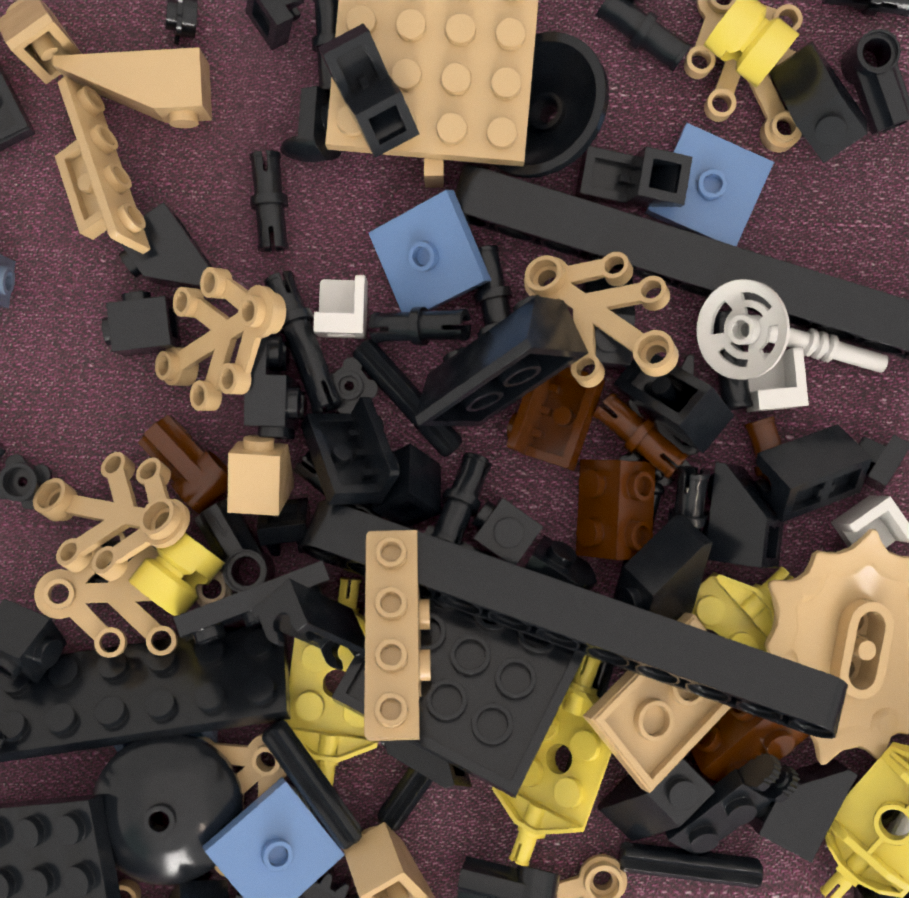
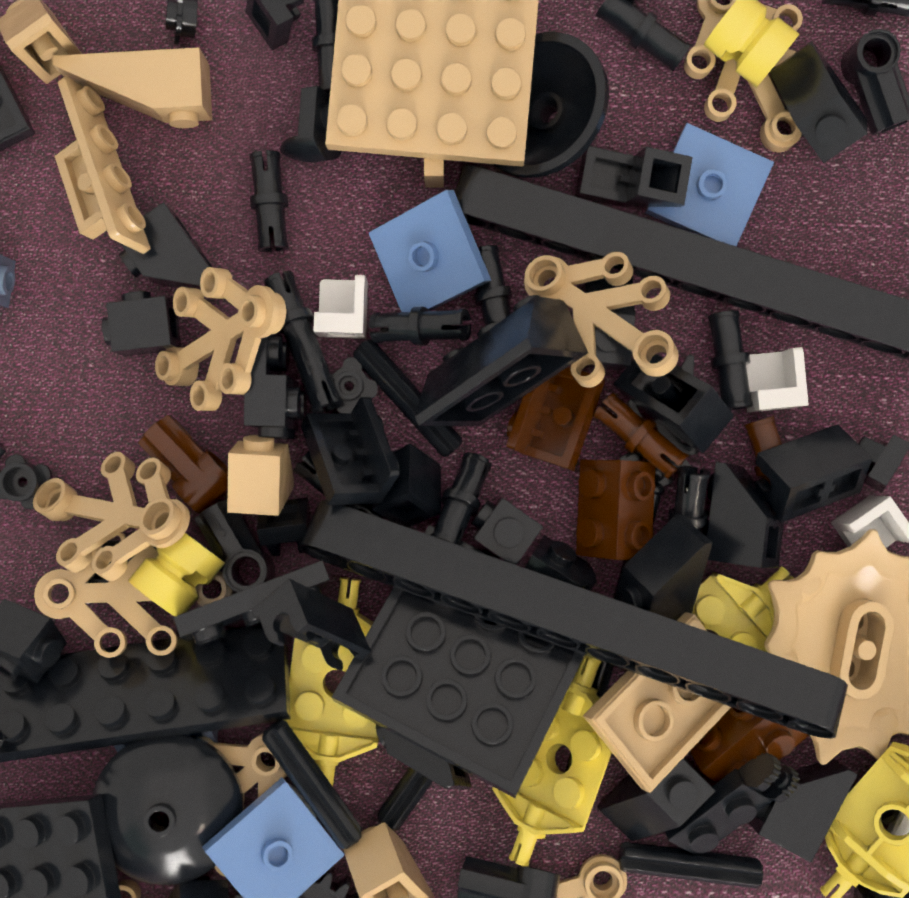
black slope [318,23,420,158] -> none
tan bracket [364,530,431,741] -> none
white dish [697,279,888,380] -> none

